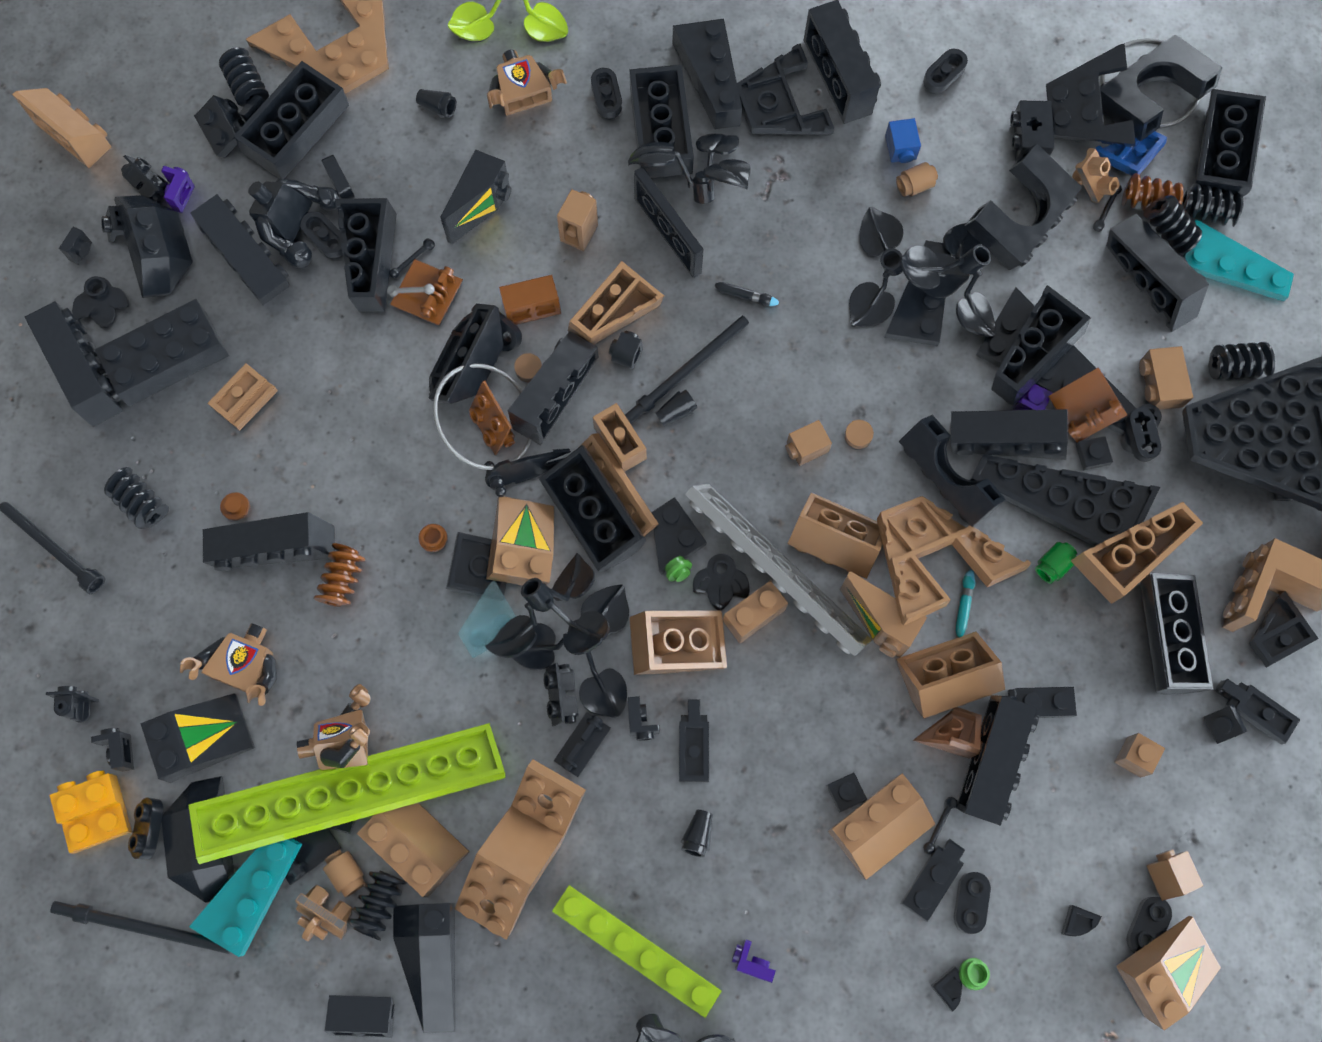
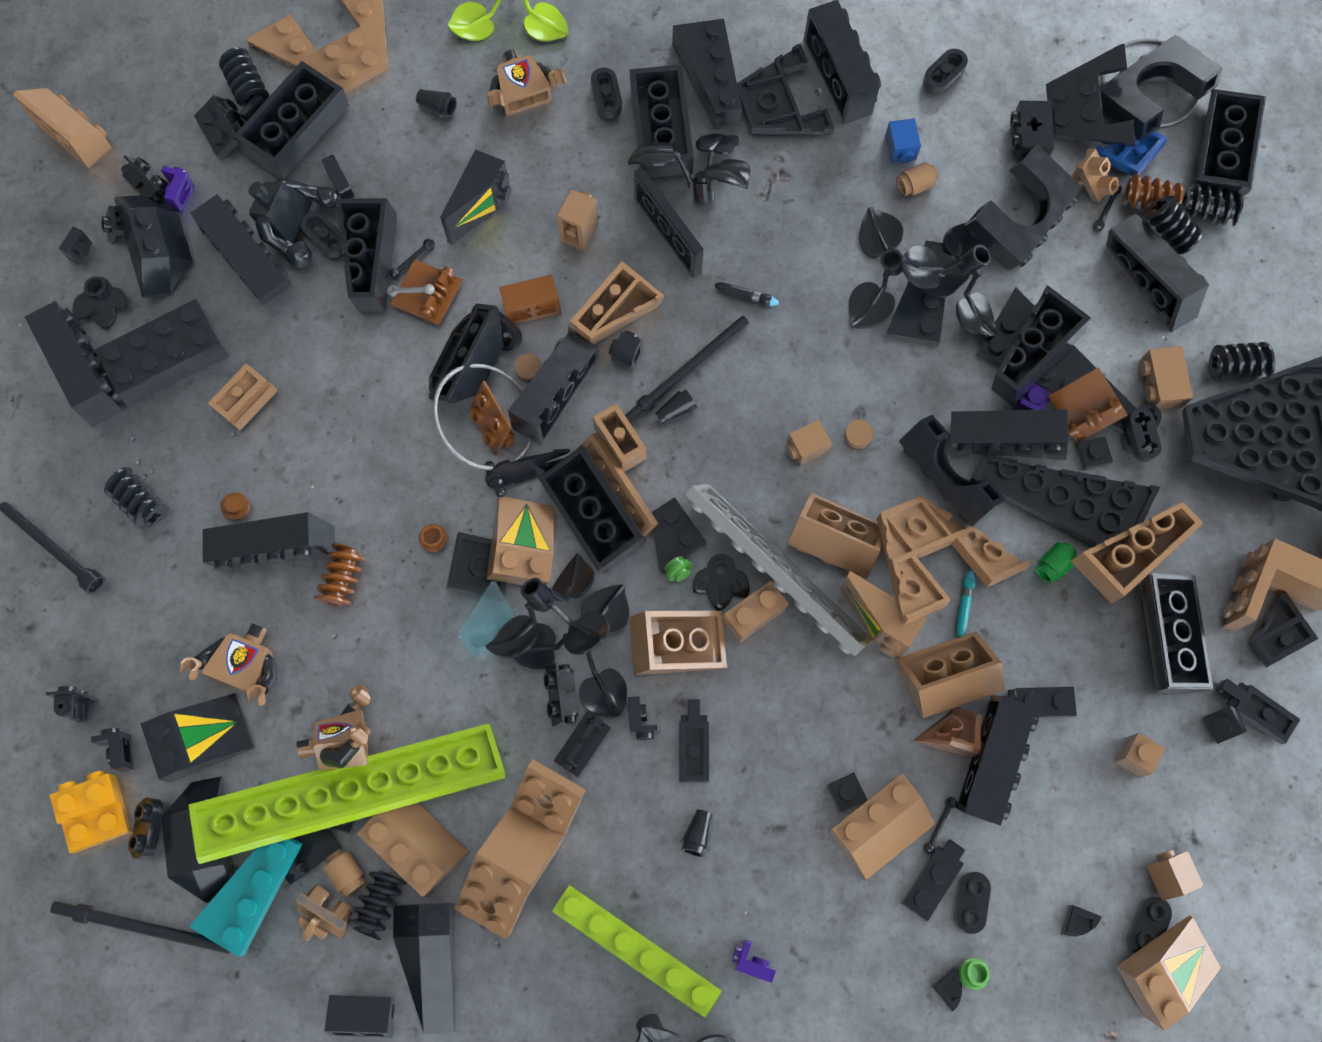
teal wing [1183,219,1294,302] -> none

